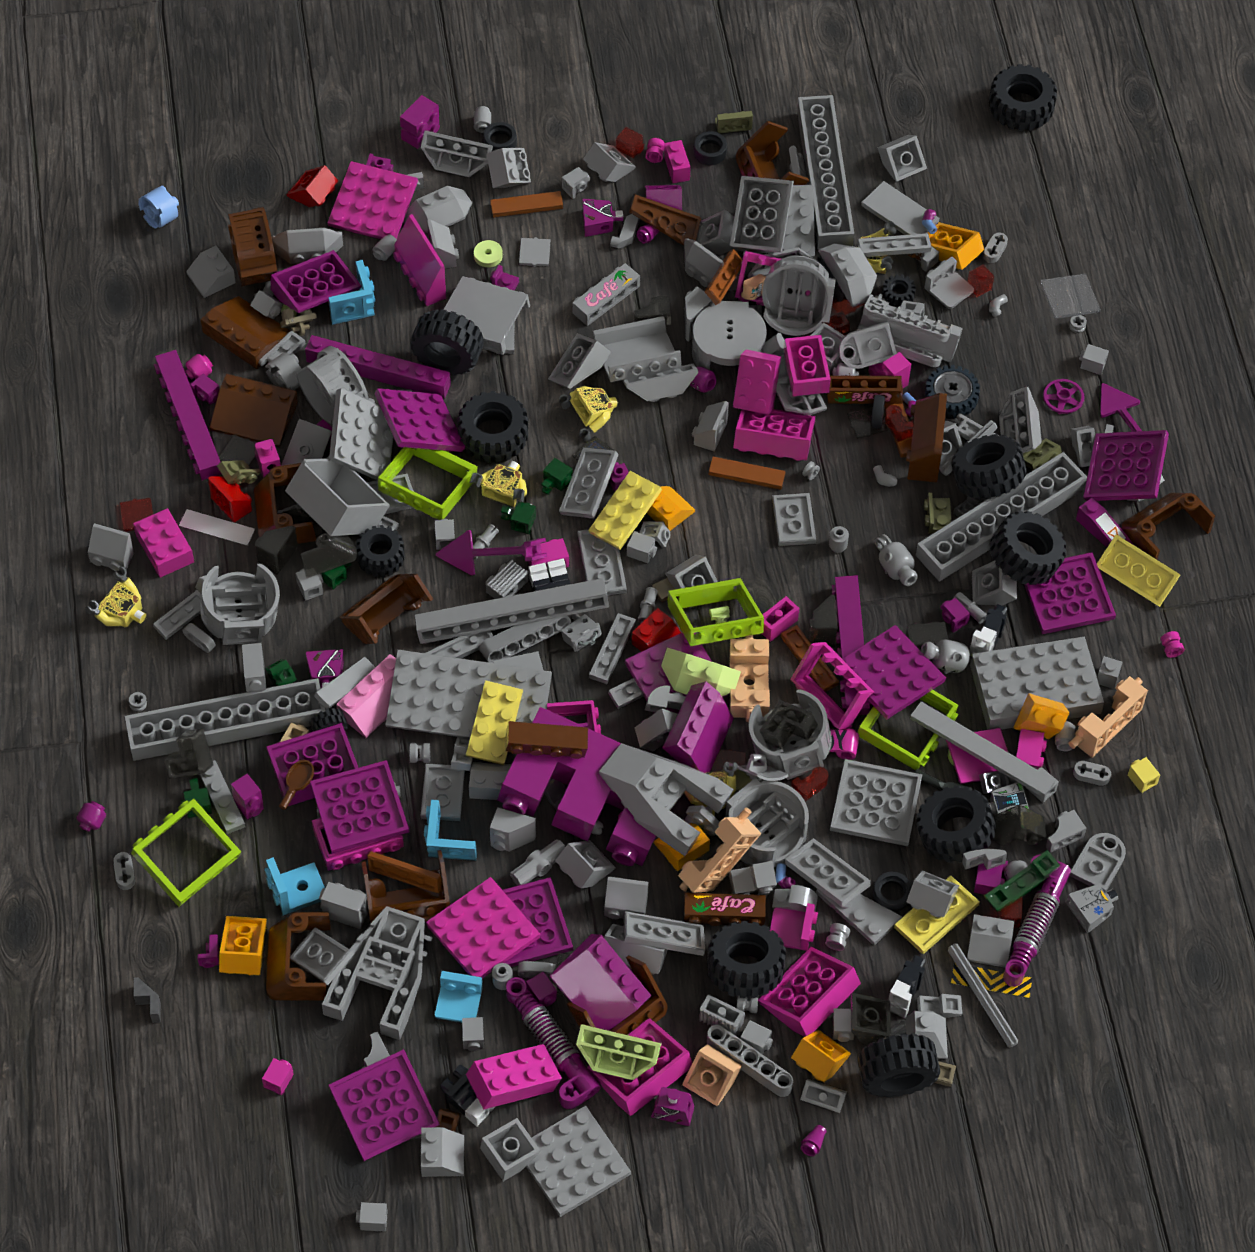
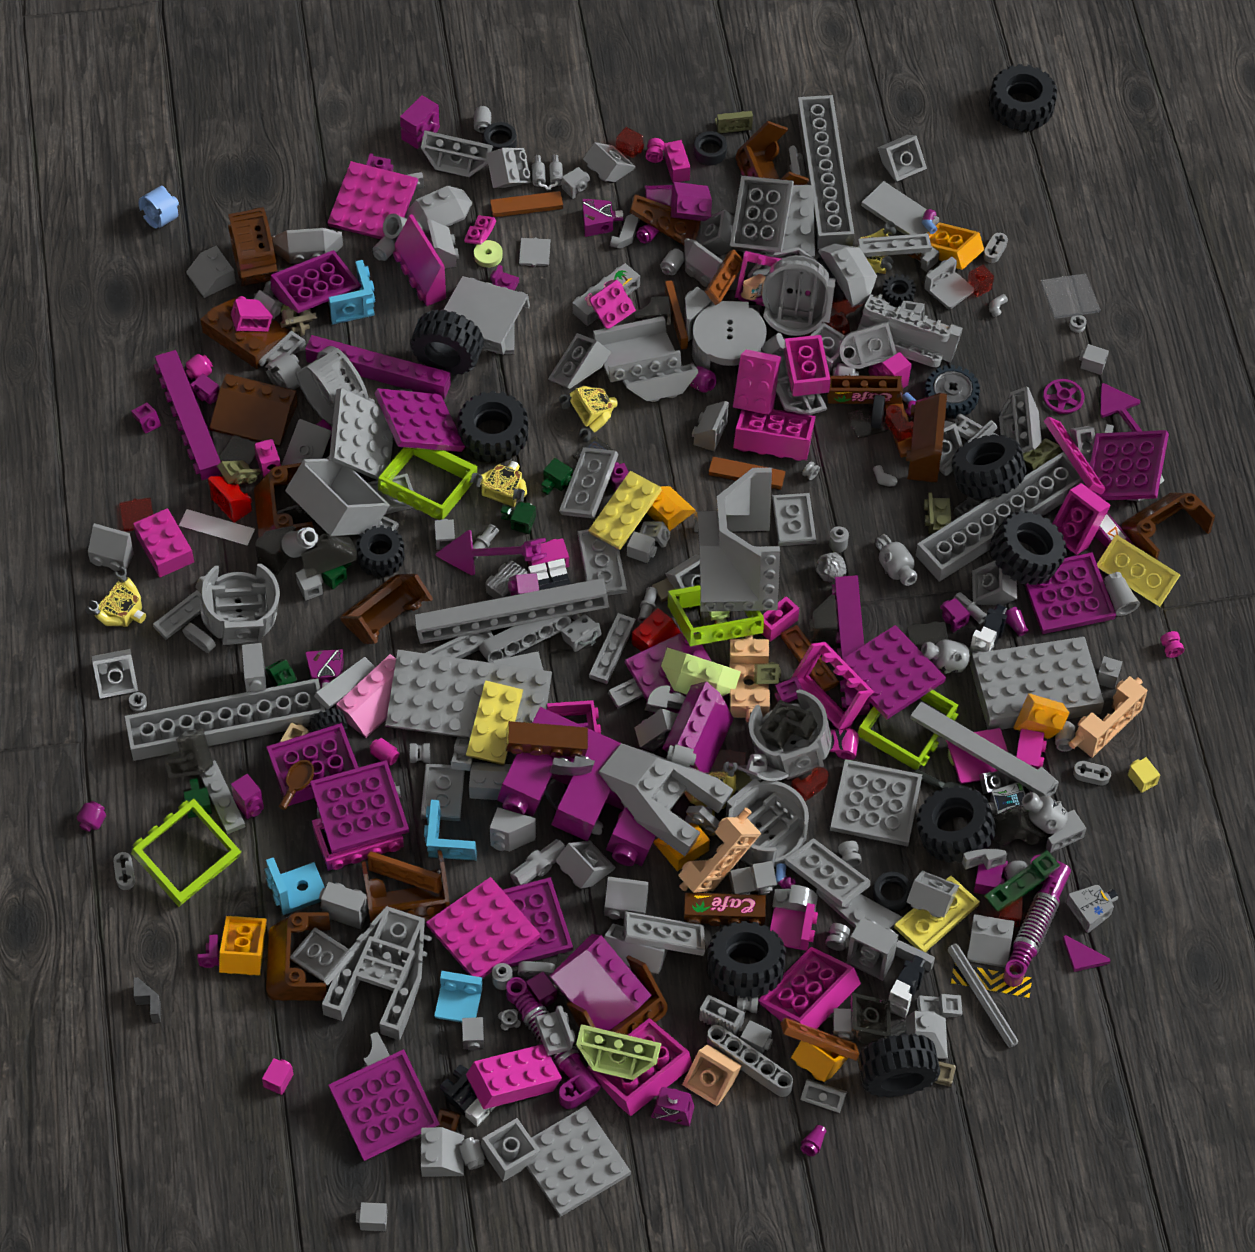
red slope [286,165,338,207] -> none
light grey tile [1069,833,1126,893] -> none
none -> light grey slope [92,649,138,698]
none -> magenta bracket [131,403,161,433]
none -> dark pink torso [231,296,273,331]
none -> light grey plant [282,527,318,558]
none -> dark pink brick [370,738,400,765]
none -> light grey plant [383,214,423,239]
none -> light grey brick [459,1137,485,1170]
none -> dark pink slope [464,215,496,245]
none -> light grey plate [498,1009,521,1031]
none -> magenta brick [508,573,539,596]
none -> light grey piece [532,155,563,190]
none -> light grey bracket [535,1006,575,1056]
none -> flat silver slope [550,756,595,776]
none -> dark pink bracket [589,279,636,329]
none -> light grey brick [660,249,685,275]
none -> dark orange tile [665,280,688,349]
none -> light grey brick [666,744,696,767]
none -> magenta slope [671,182,712,221]
none -> light grey panel [694,468,780,612]
none -> olive bracket [754,662,781,684]
none -> magenta bracket [774,676,803,705]
none -> dark orange tile [780,1018,859,1061]
none -> light grey piece [816,552,846,582]
none -> light grey wheel [838,841,862,867]
none -> light grey brick [847,917,898,981]
none -> light grey tile [895,940,935,972]
none -> magenta cone [1005,607,1028,637]
none -> light grey piece [1022,792,1068,834]
none -> dark pink tile [1044,417,1105,495]
none -> dark pink brick [1052,483,1111,555]
none -> magenta tile [1063,935,1110,972]
none -> light grey plant [1104,572,1140,616]

